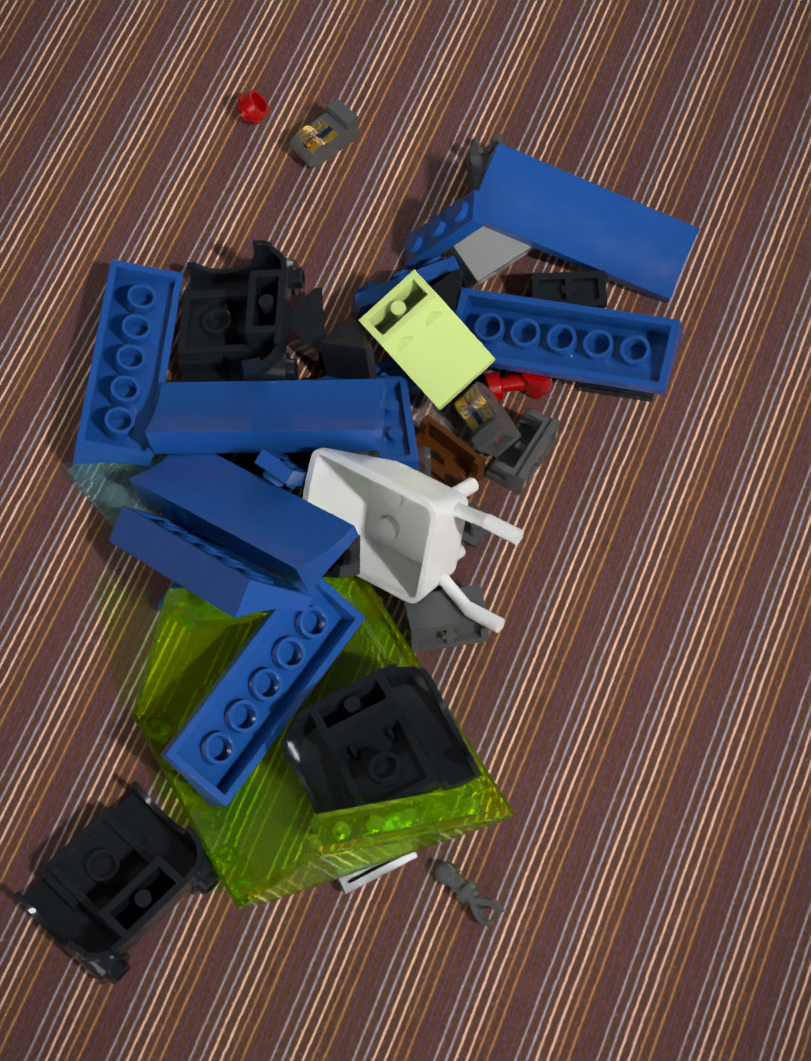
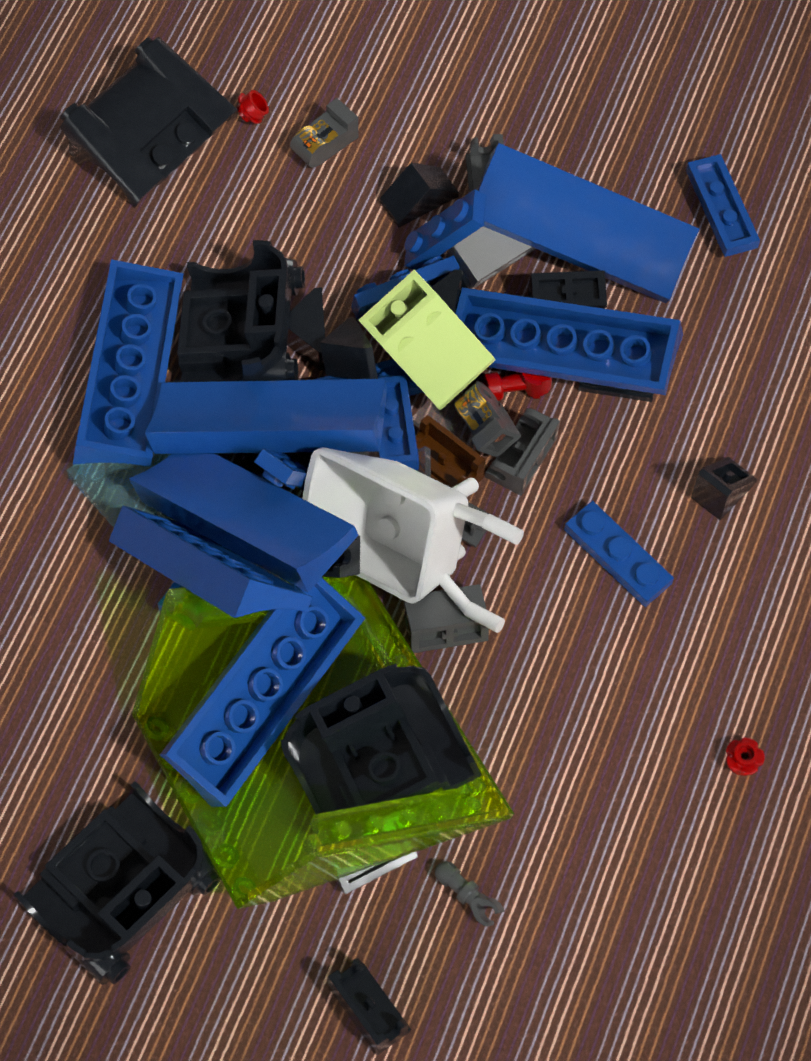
none -> black piece [60,37,238,208]
none -> black hinge [328,958,411,1055]
none -> black slope [380,162,459,228]
none -> blue plate [564,500,674,608]
none -> blue plate [686,154,760,257]
none -> black slope [691,457,758,520]
none -> red plate [725,737,765,776]

